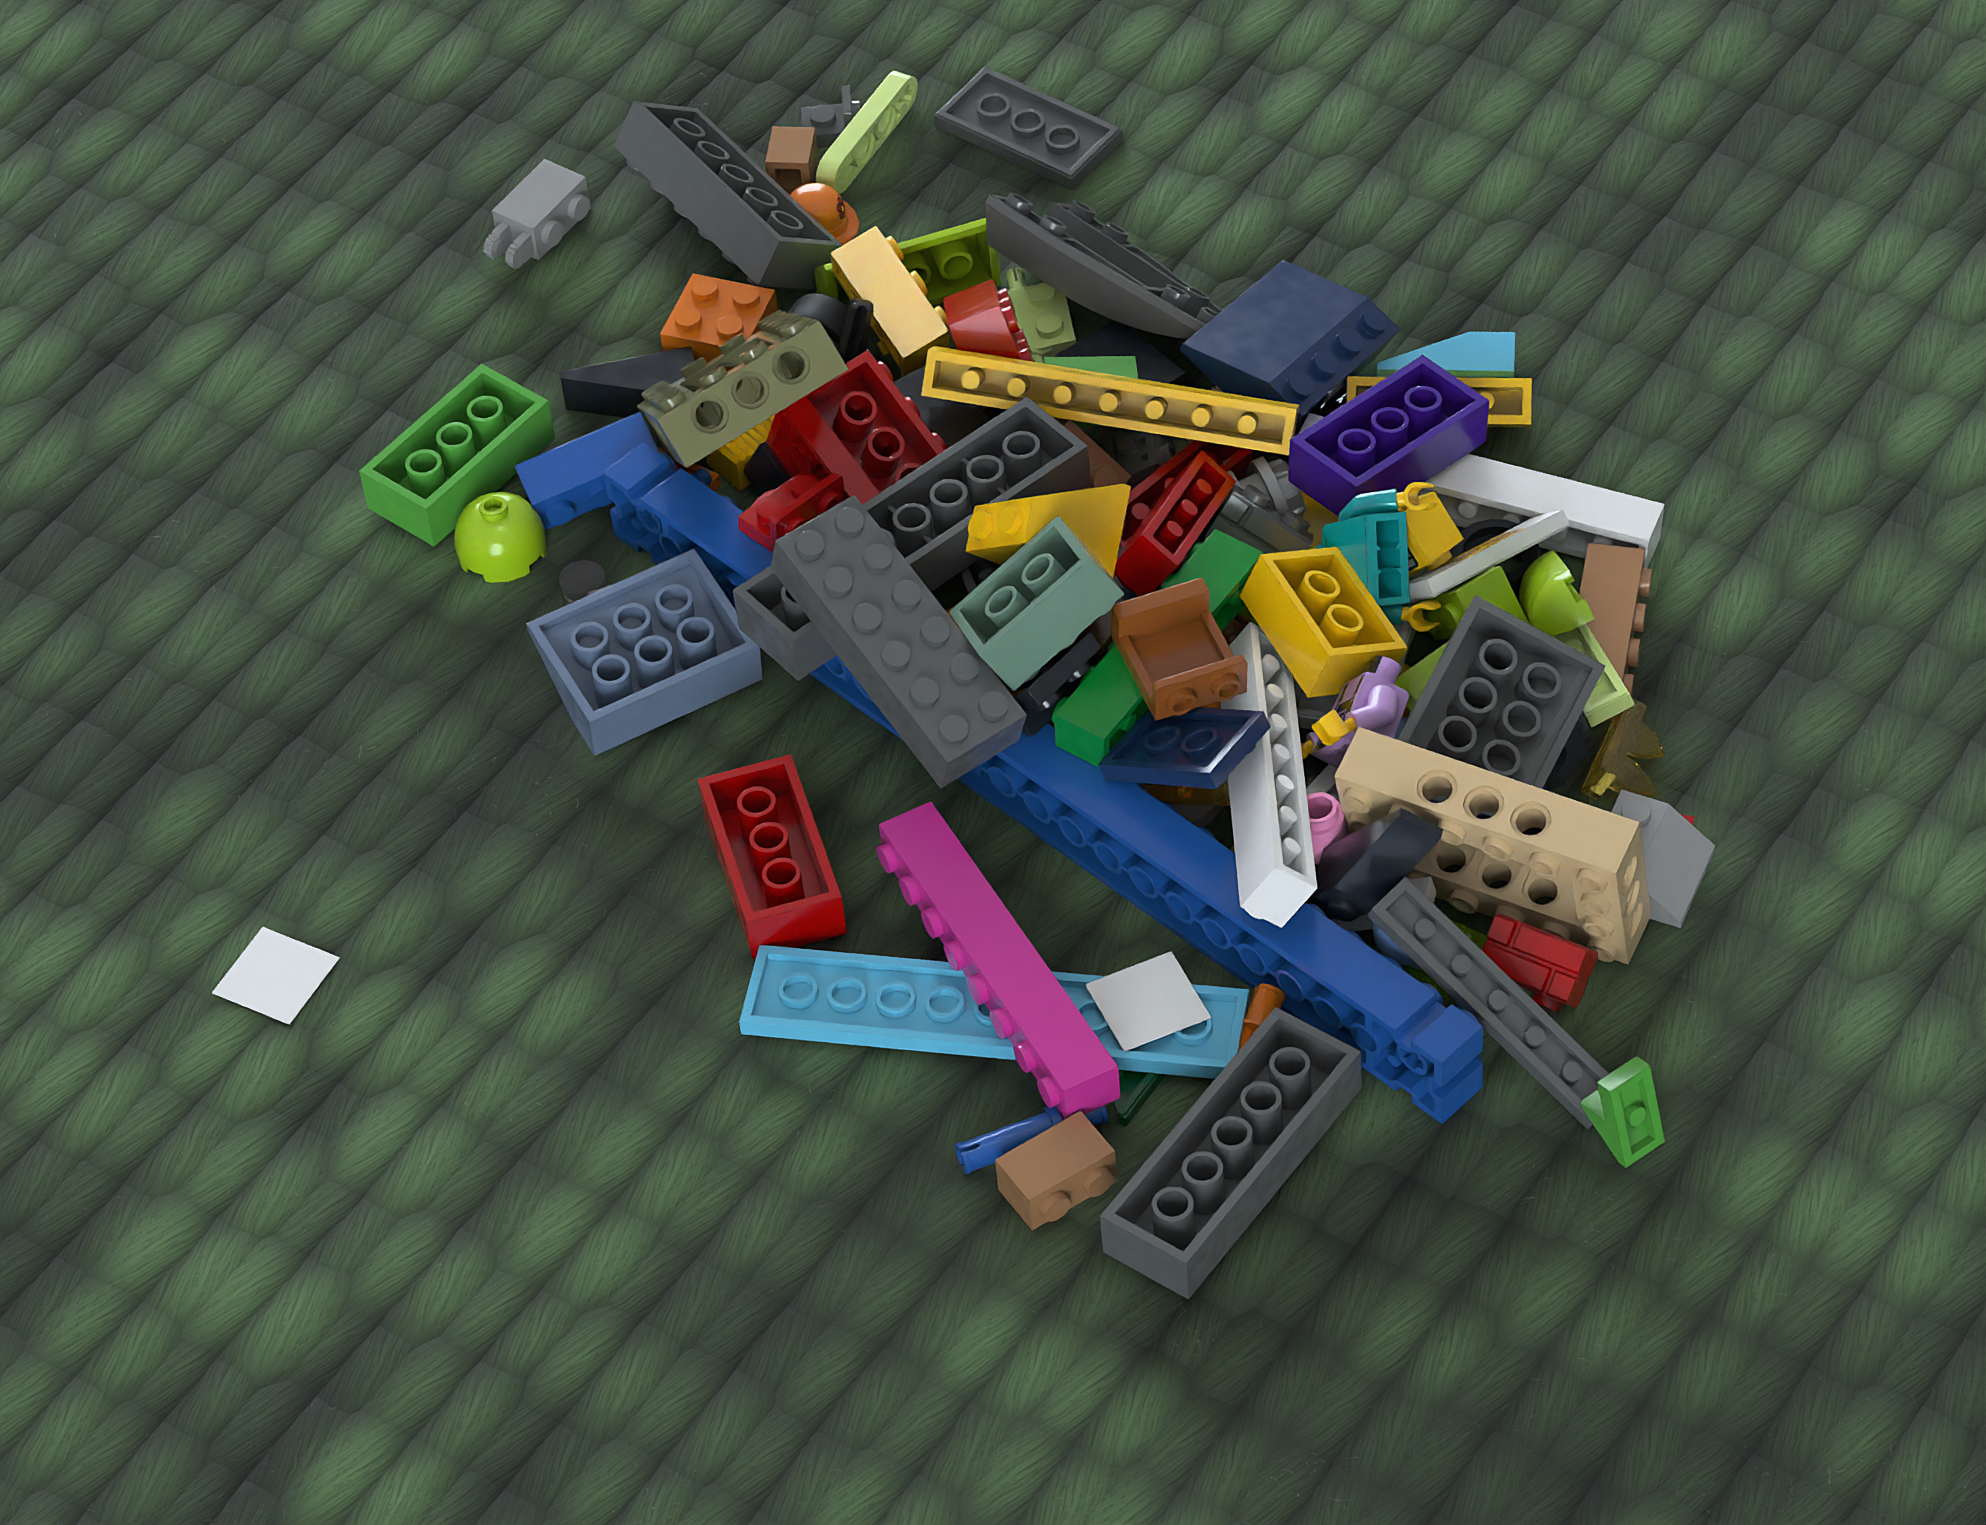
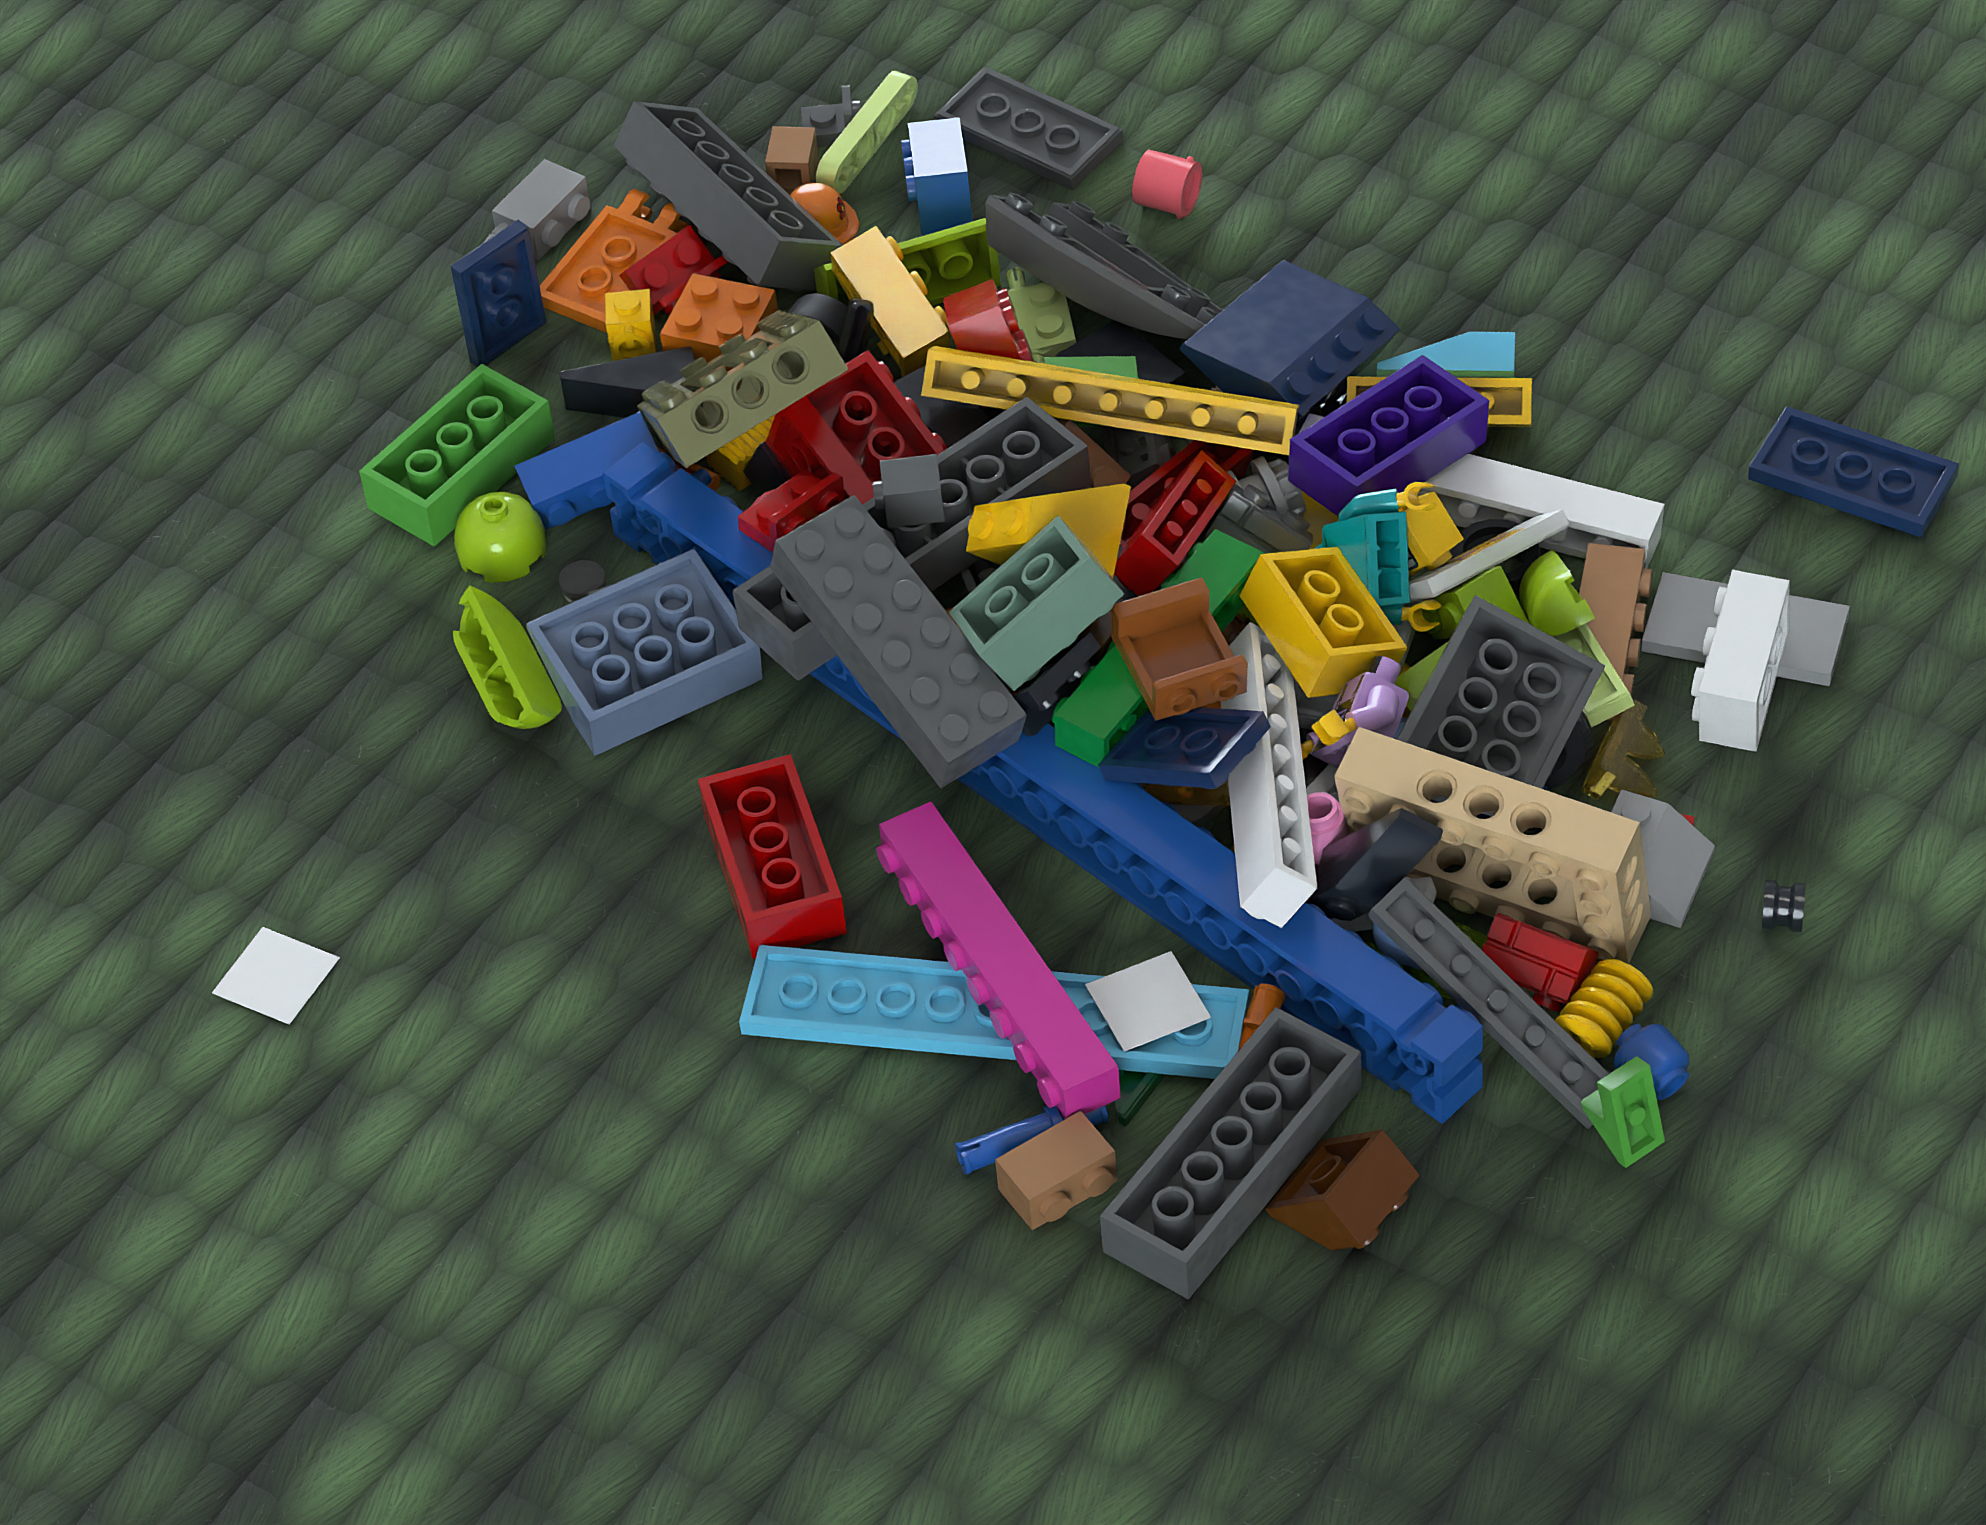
none -> dark blue tile [450,219,546,367]
none -> lime brick [453,585,562,729]
none -> orange tile [540,189,688,333]
none -> yellow brick [605,289,656,361]
none -> red bracket [619,225,729,316]
none -> dark grey brick [872,454,945,528]
none -> blue wedge [901,117,973,236]
none -> coral piece [1132,149,1203,219]
none -> reddish brown slope [1265,1129,1420,1250]
none -> yellow piece [1554,958,1653,1059]
none -> blue head [1614,1024,1689,1100]
none -> light grey tile [1641,572,1850,686]
none -> white brick [1691,570,1790,752]
none -> dark blue plate [1748,406,1959,538]
none -> black wheel [1762,880,1806,932]

